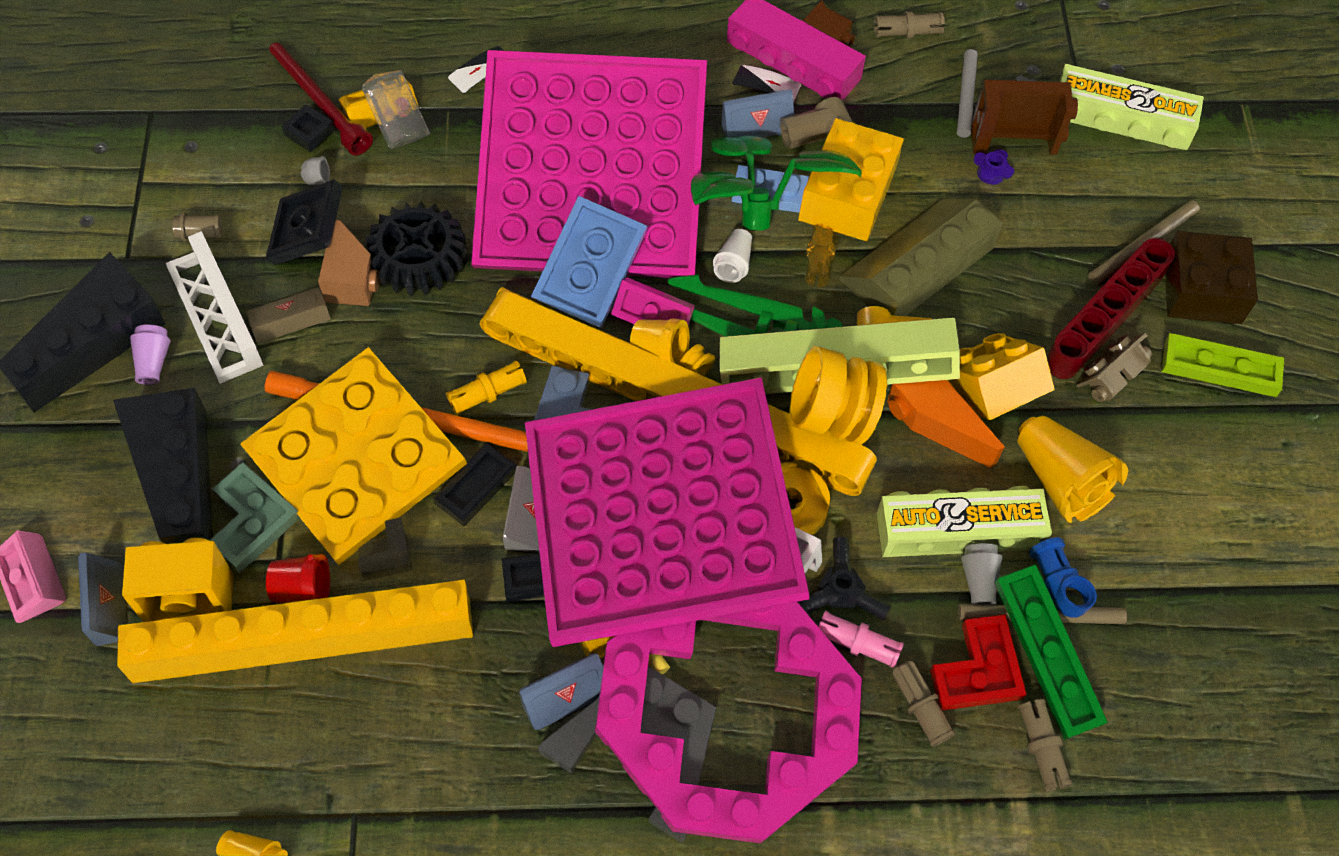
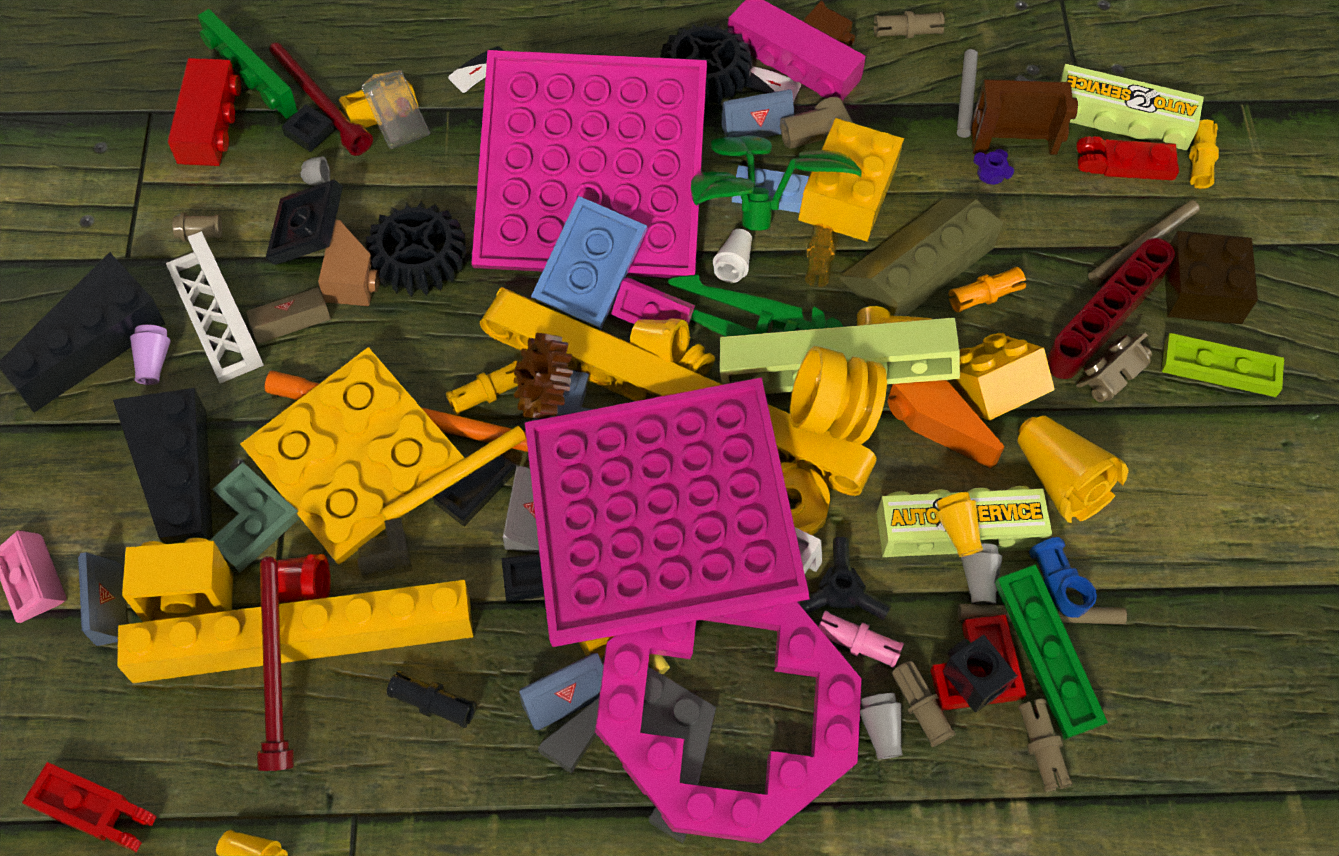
none -> red hinge [22,762,157,852]
none -> red brick [168,58,241,166]
none -> green plate [197,9,298,119]
none -> dark red piece [257,556,294,771]
none -> yellow bar [380,426,526,524]
none -> black pin [387,670,477,728]
none -> reddish brown gear [513,333,573,419]
none -> black gear [660,21,752,107]
none -> light grey cone [860,693,903,760]
none -> yellow cone [936,492,983,557]
none -> black brick [943,634,1018,713]
none -> light orange pin [948,267,1026,313]
none -> red hinge [1076,136,1179,181]
none -> yellow pin [1189,119,1219,189]

